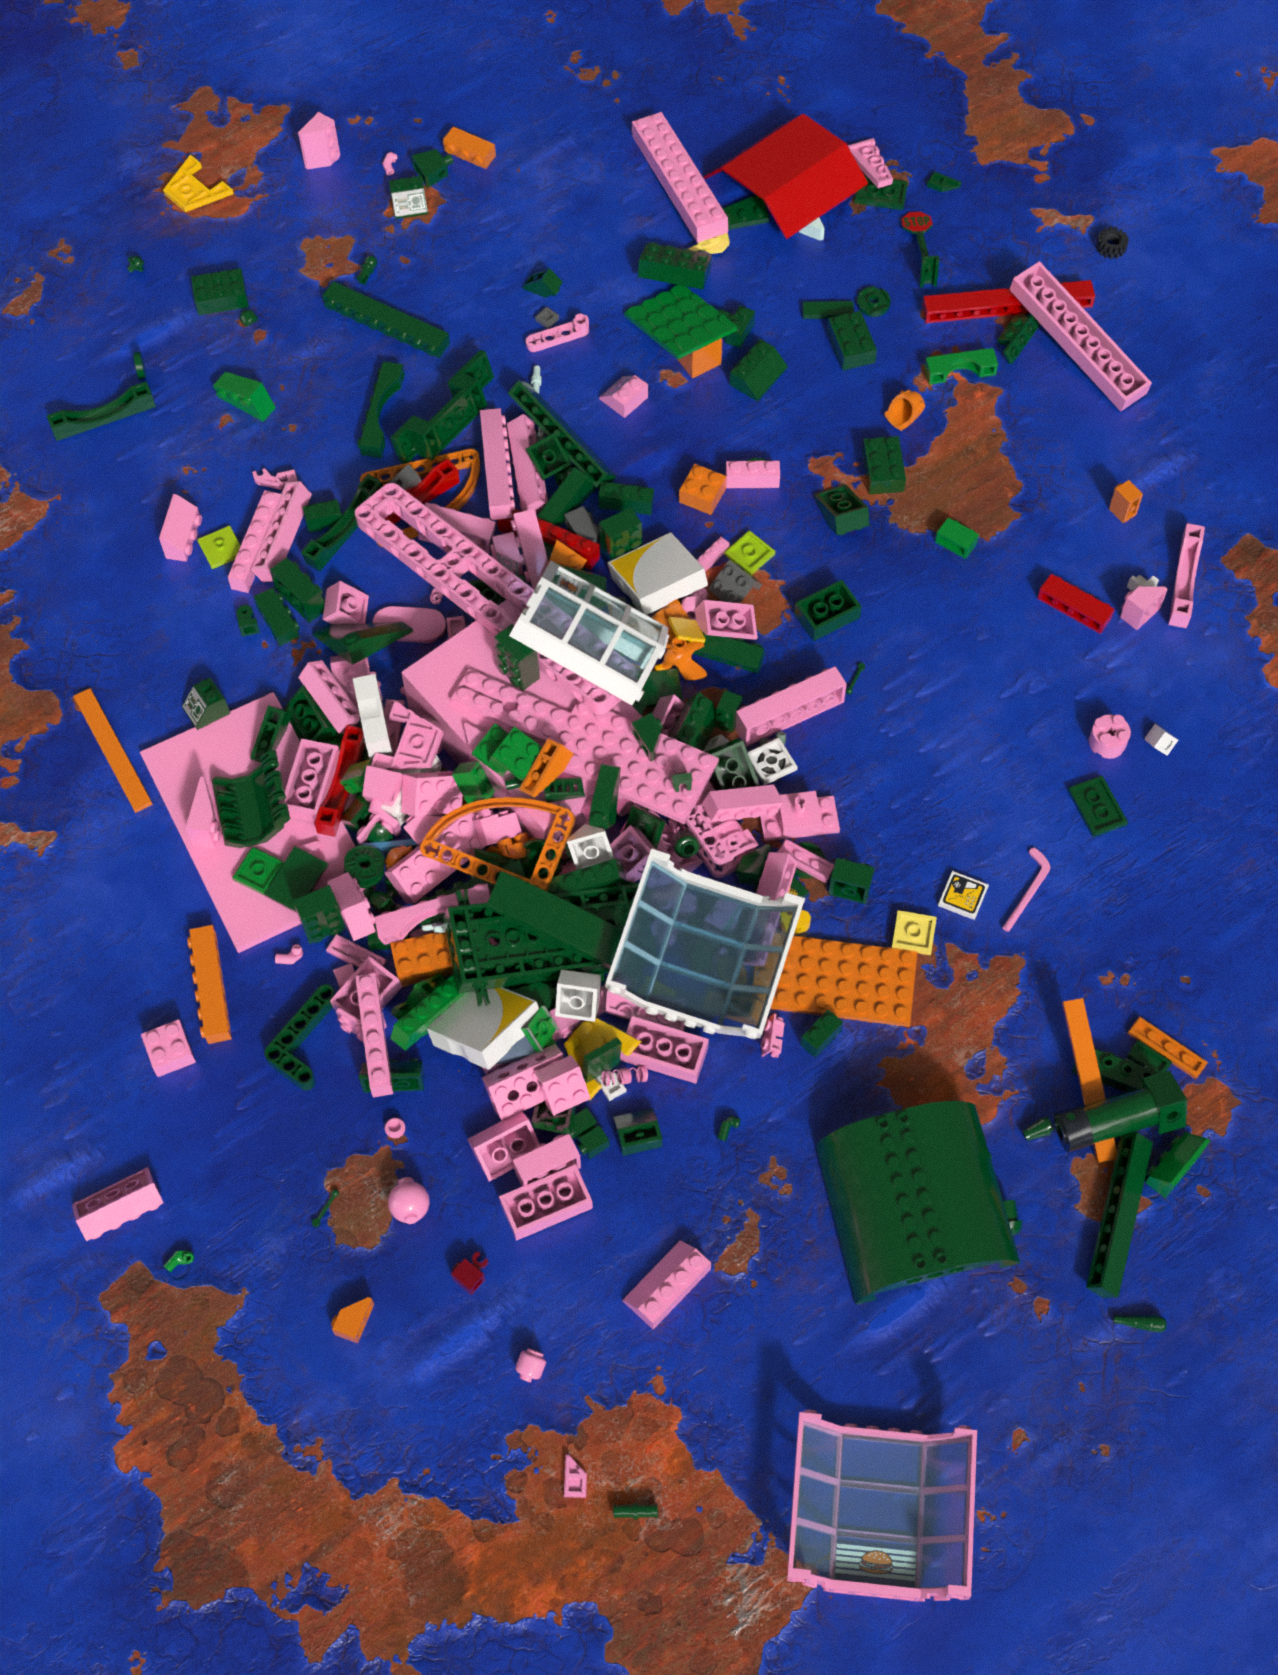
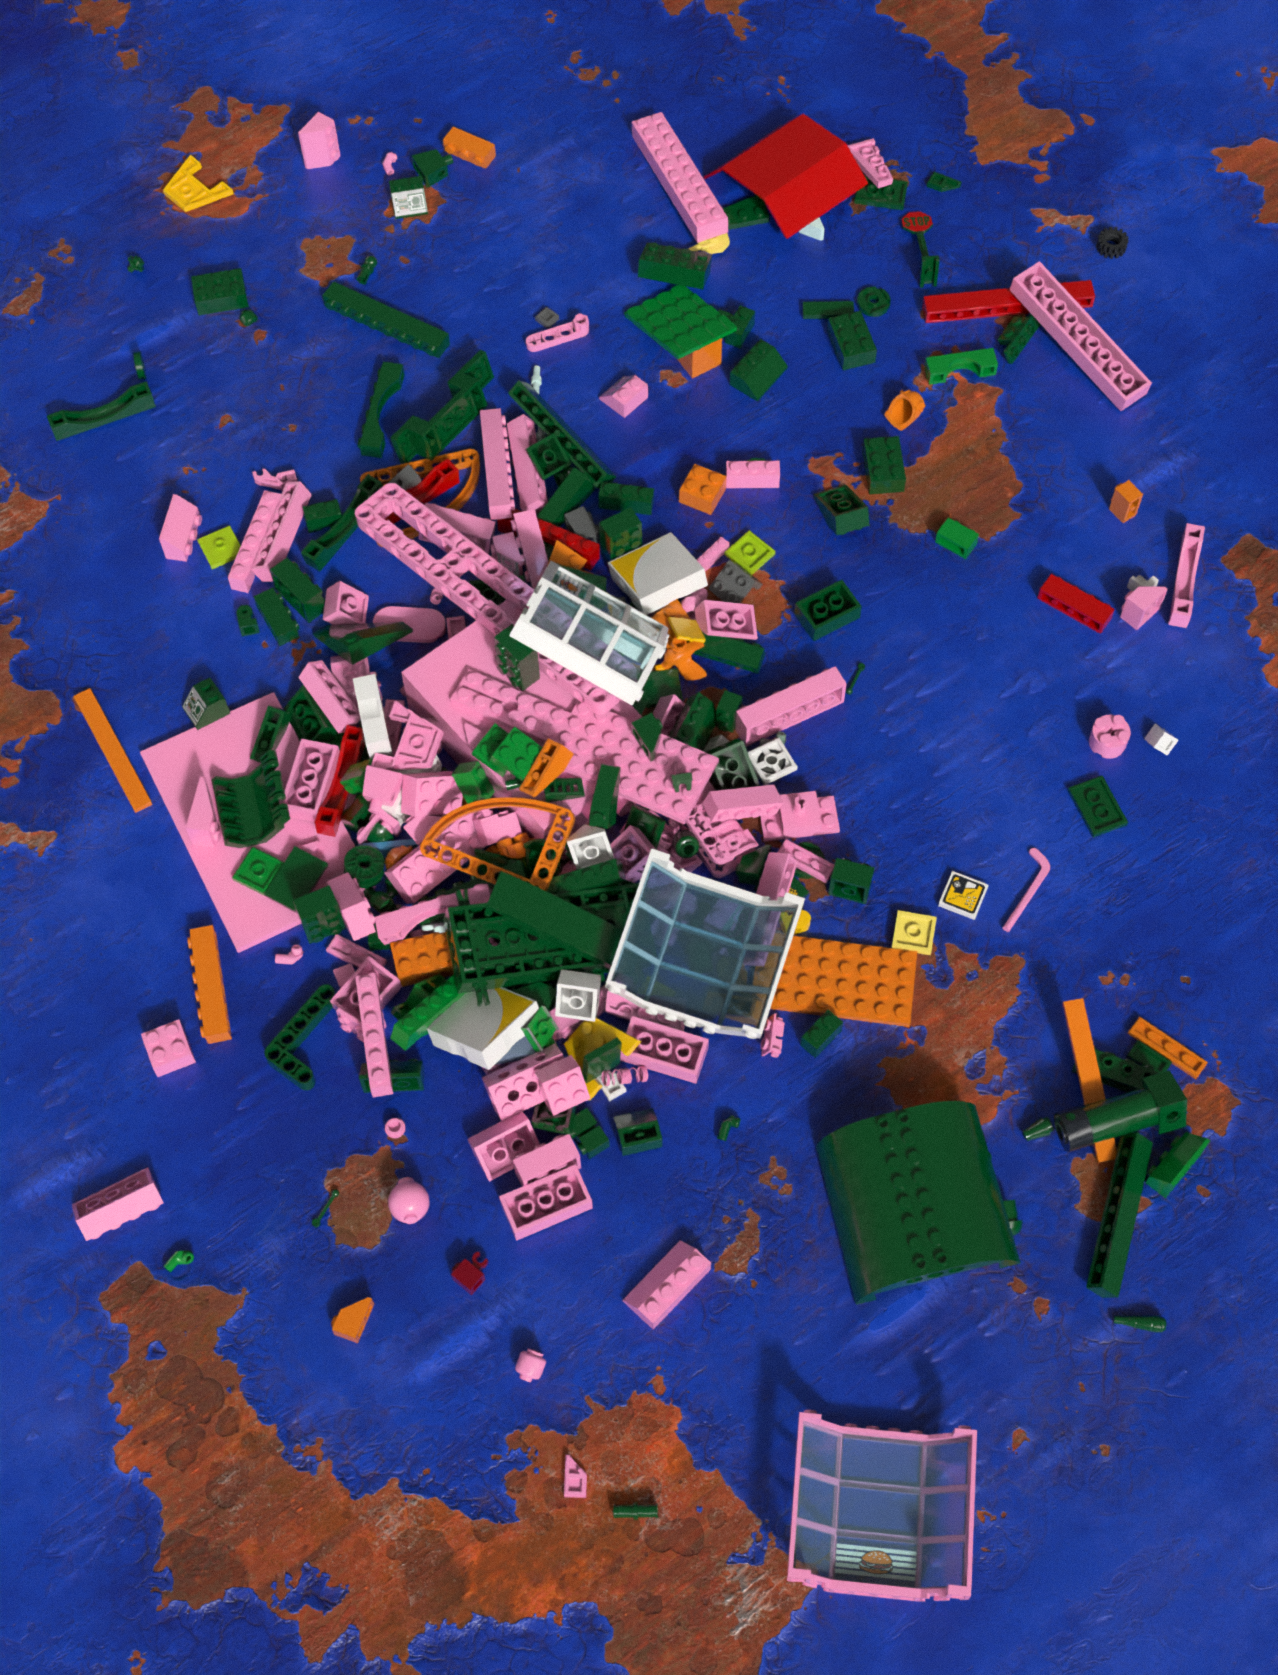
green wedge [213,372,276,422] -> none
dark green slope [522,268,563,298] -> none

